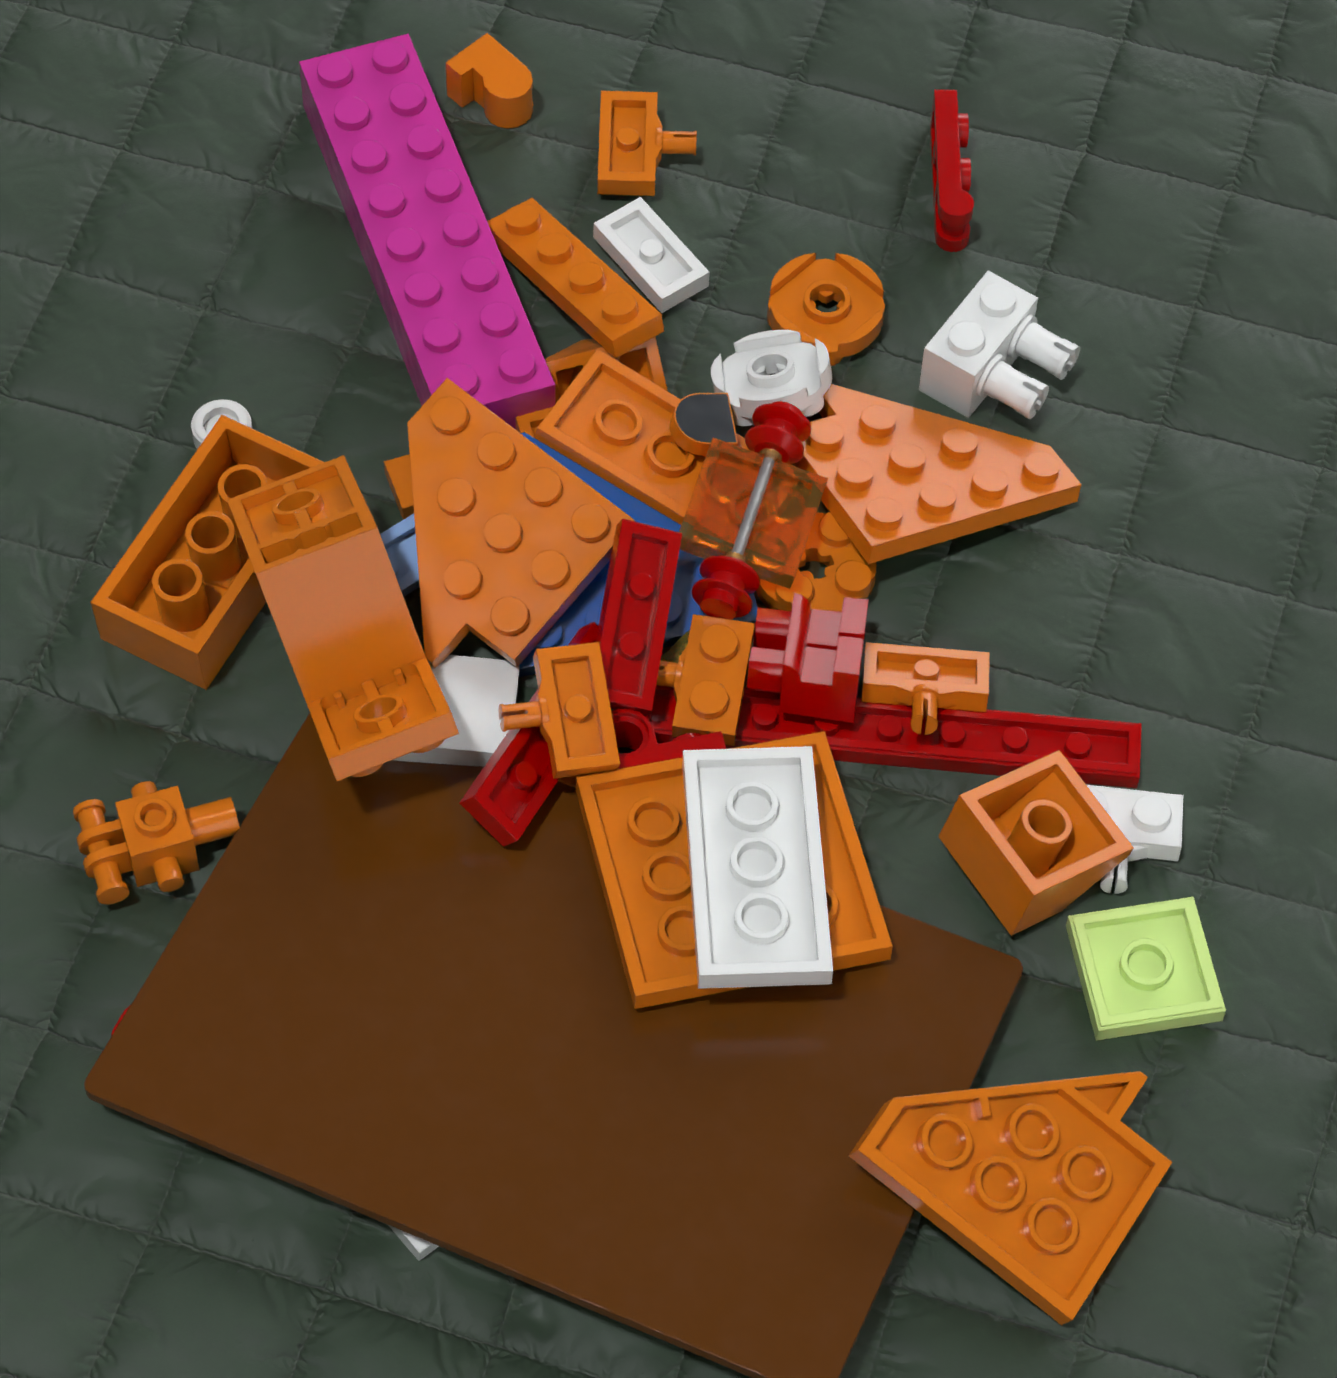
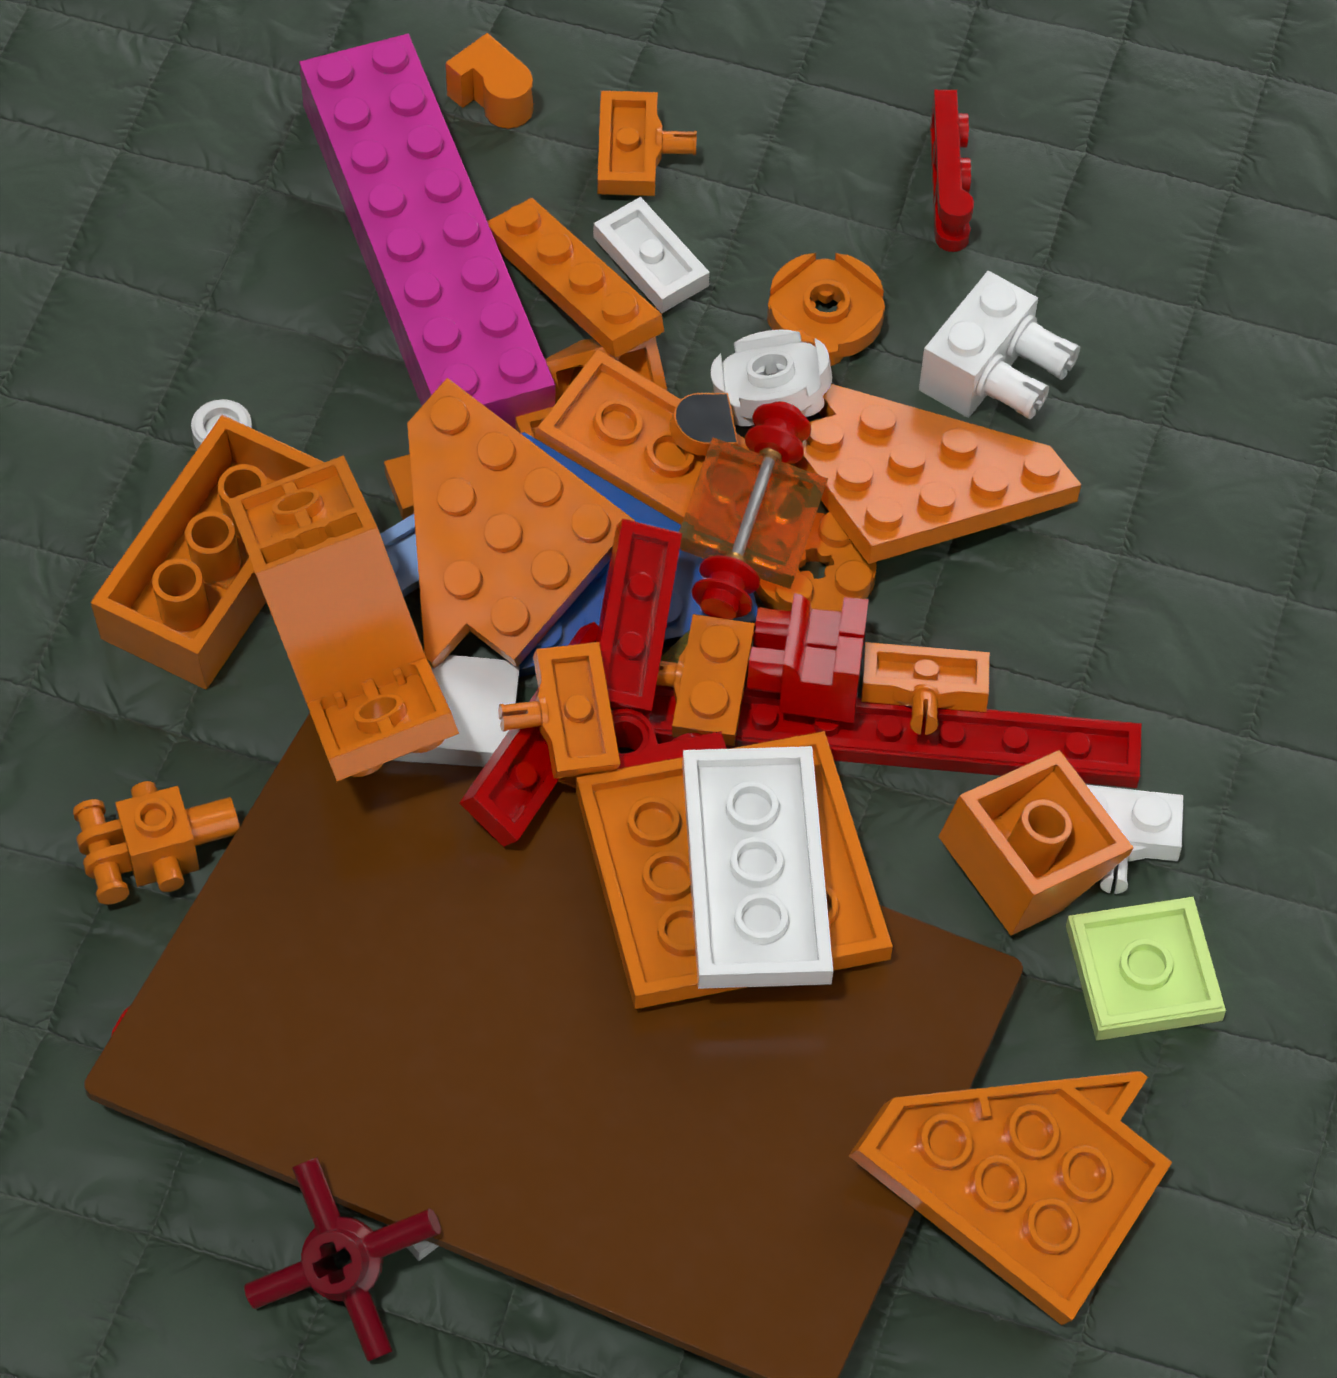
none -> dark red bar [244,1157,441,1361]

